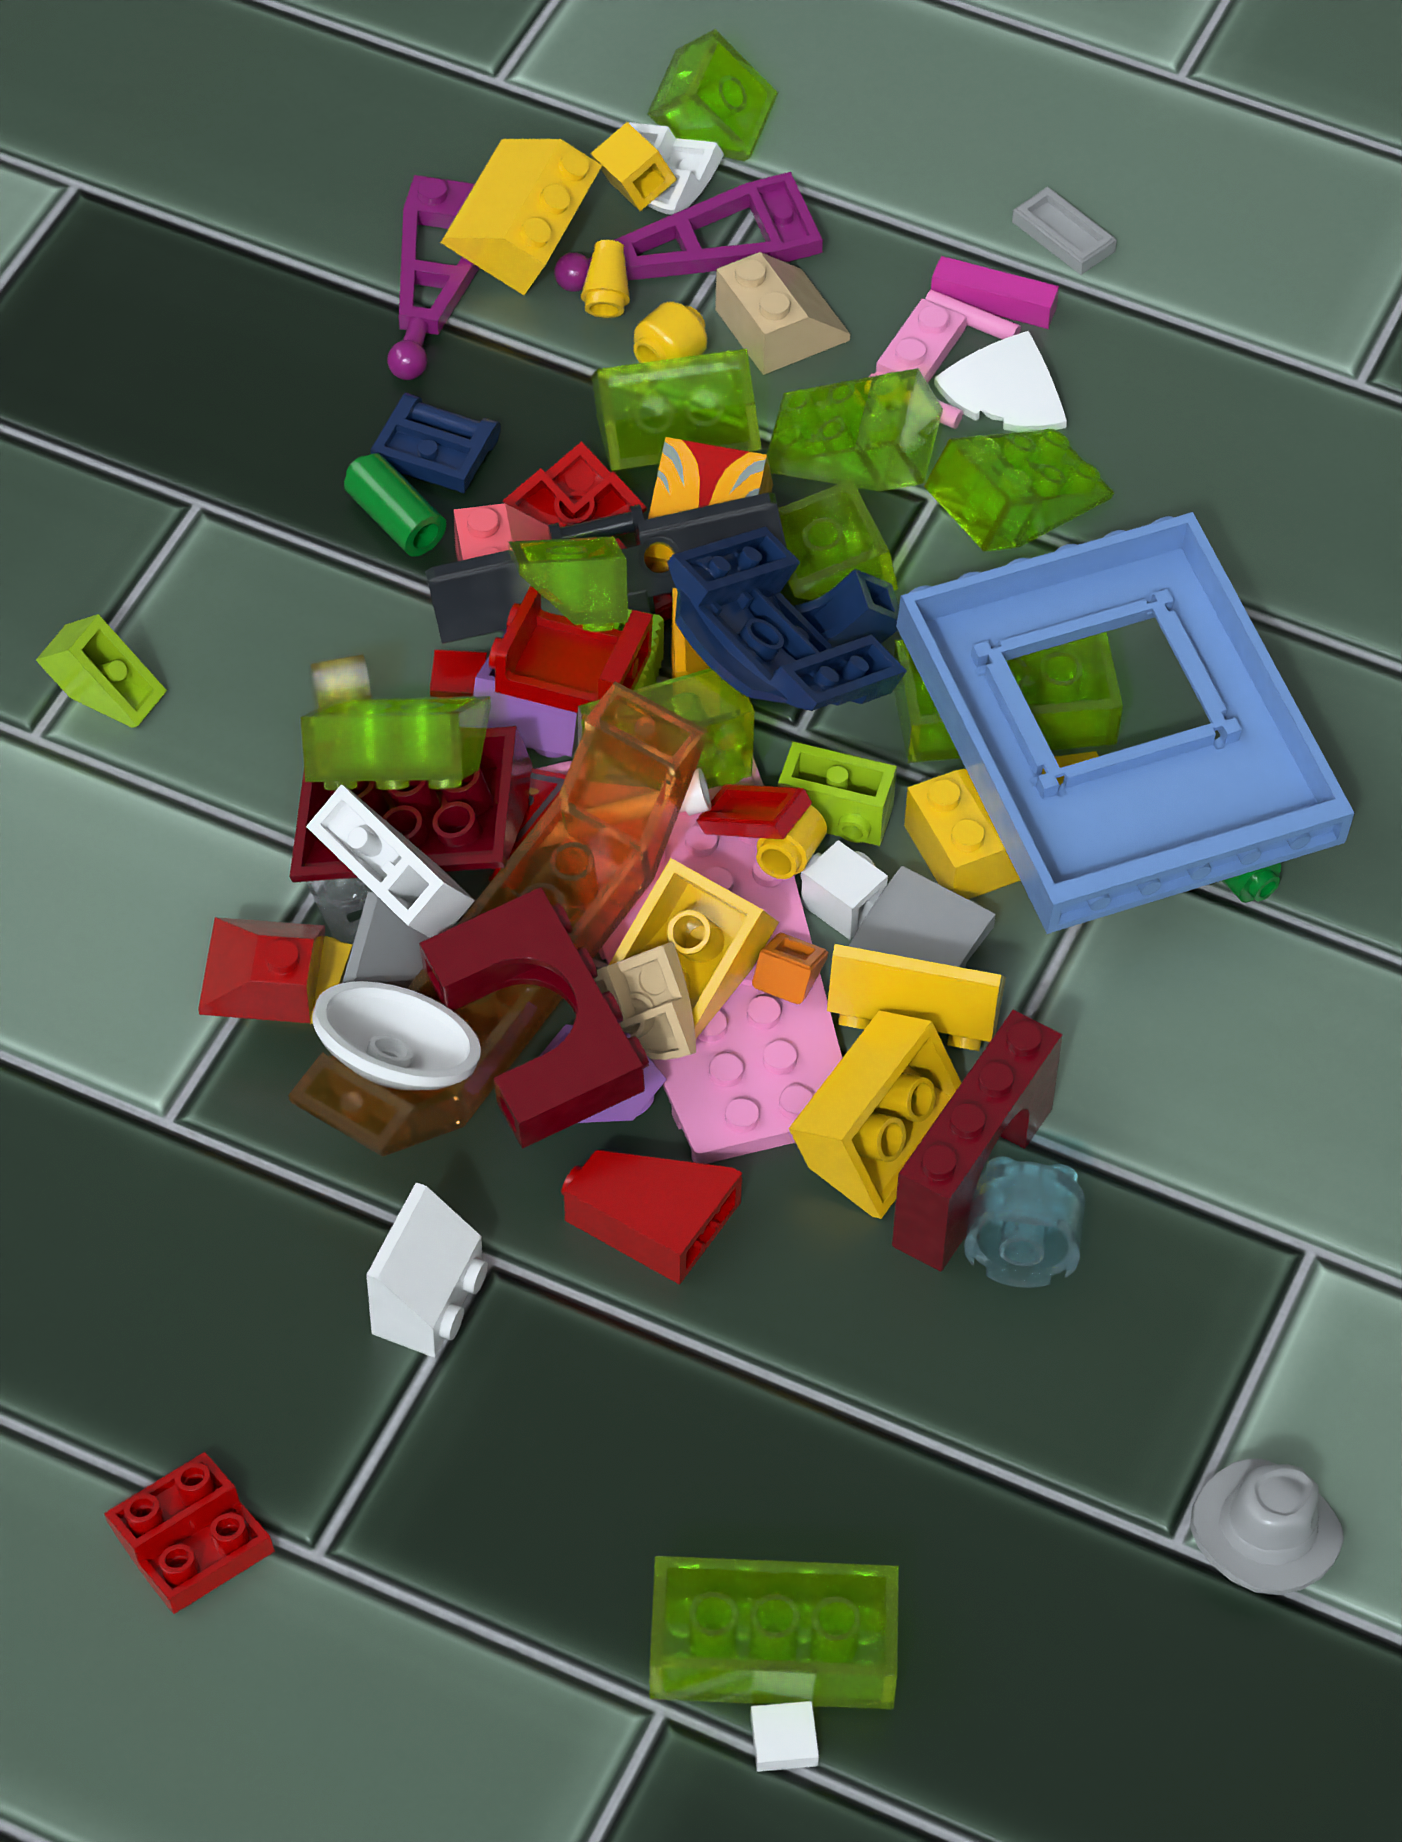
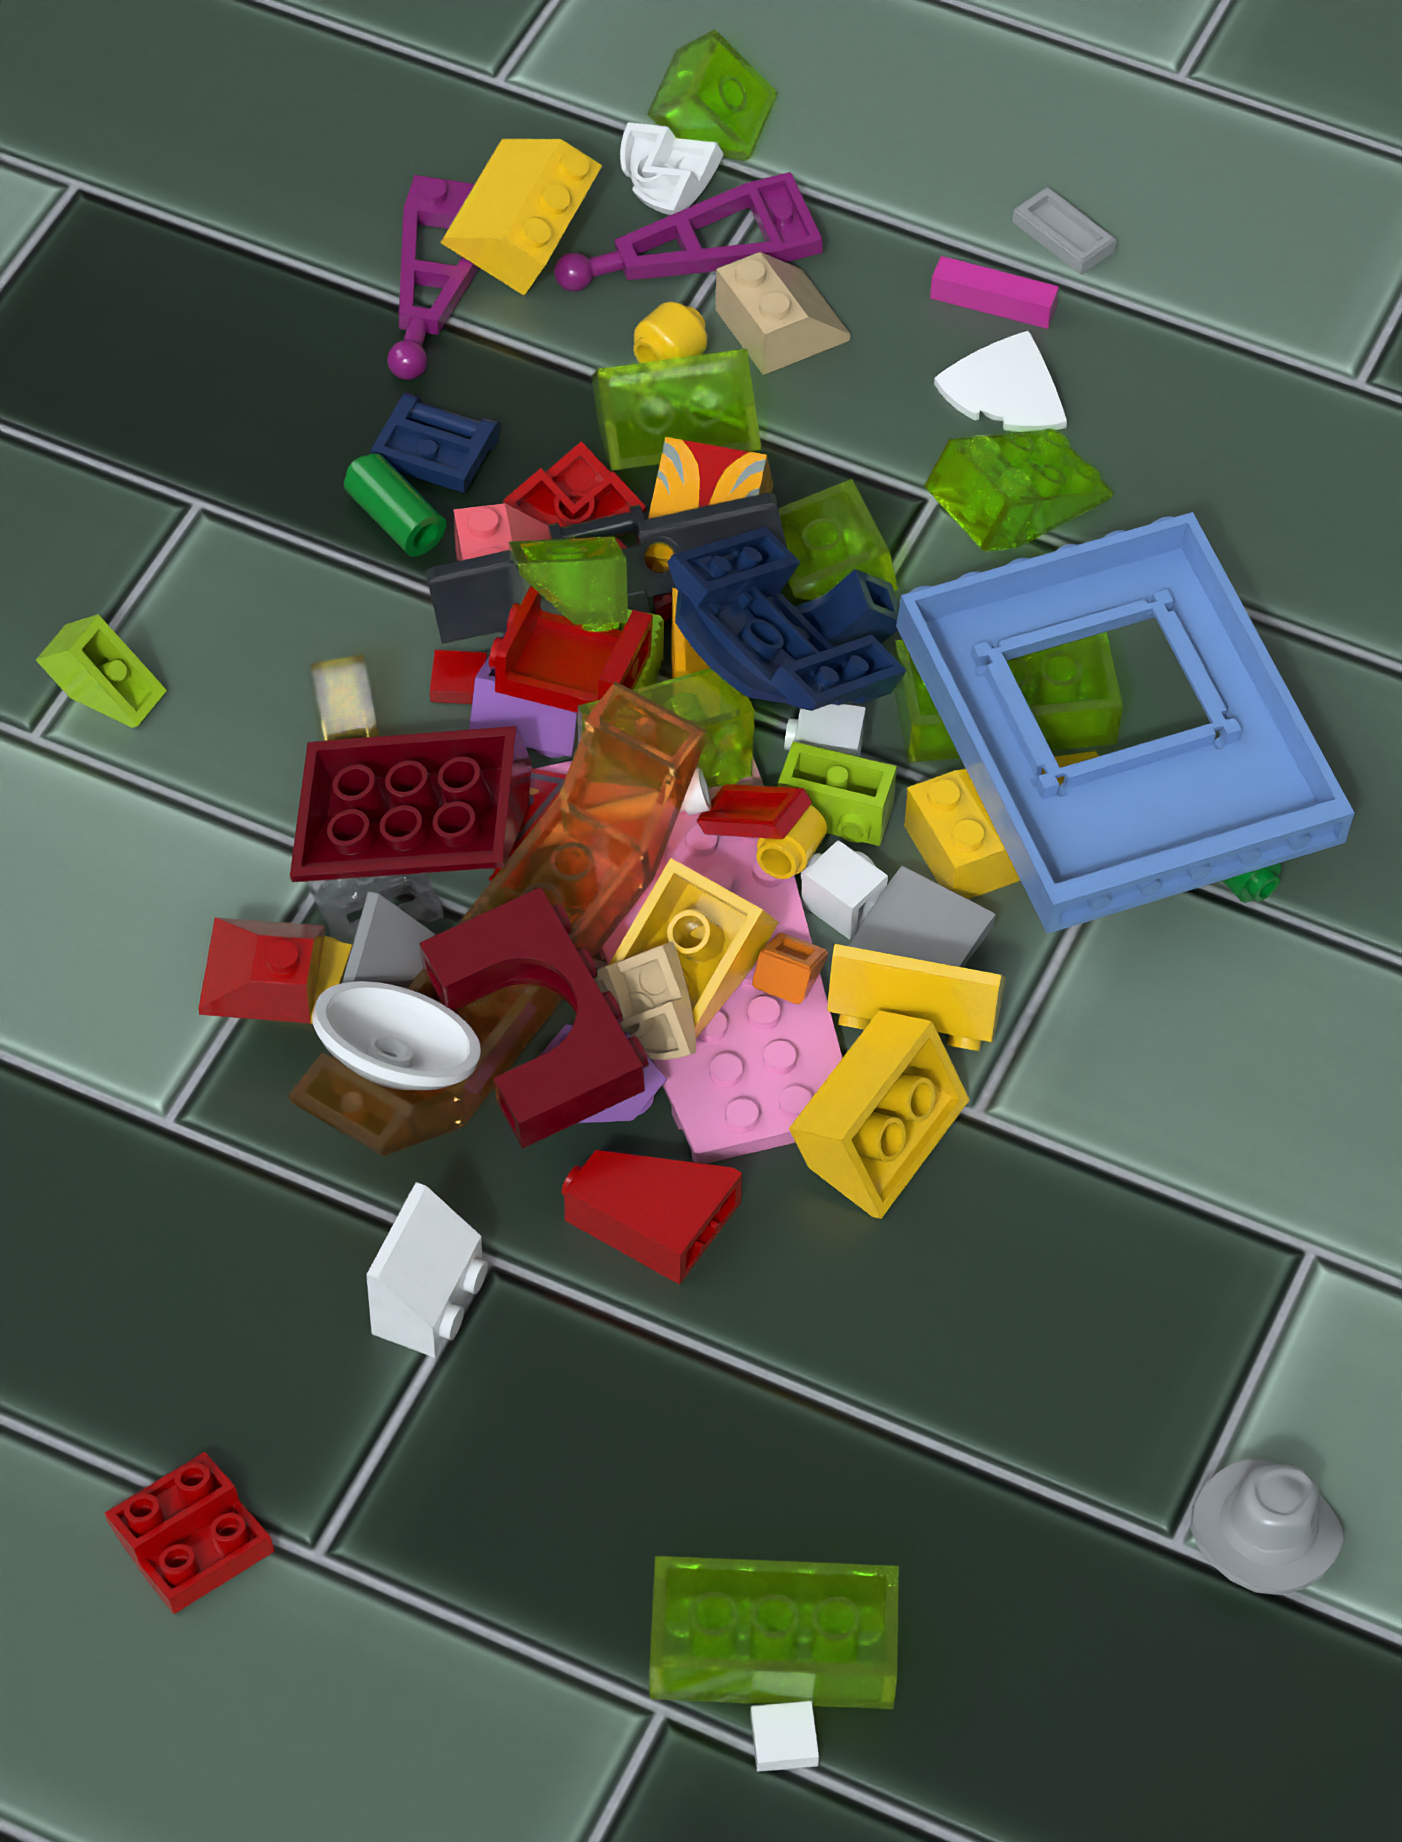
clear neon green slope [300,696,491,790] -> none
white slope [306,784,475,938] -> none
yellow cone [581,240,630,318] -> none
yellow brick [590,122,677,211] -> none
clear neon green slope [767,368,943,491] -> none
bright pink plate [864,290,1021,429] -> none
dark red arch [892,1010,1063,1272] -> none
clear light blue brick [964,1157,1086,1288] -> none
none -> white brick [784,704,866,757]

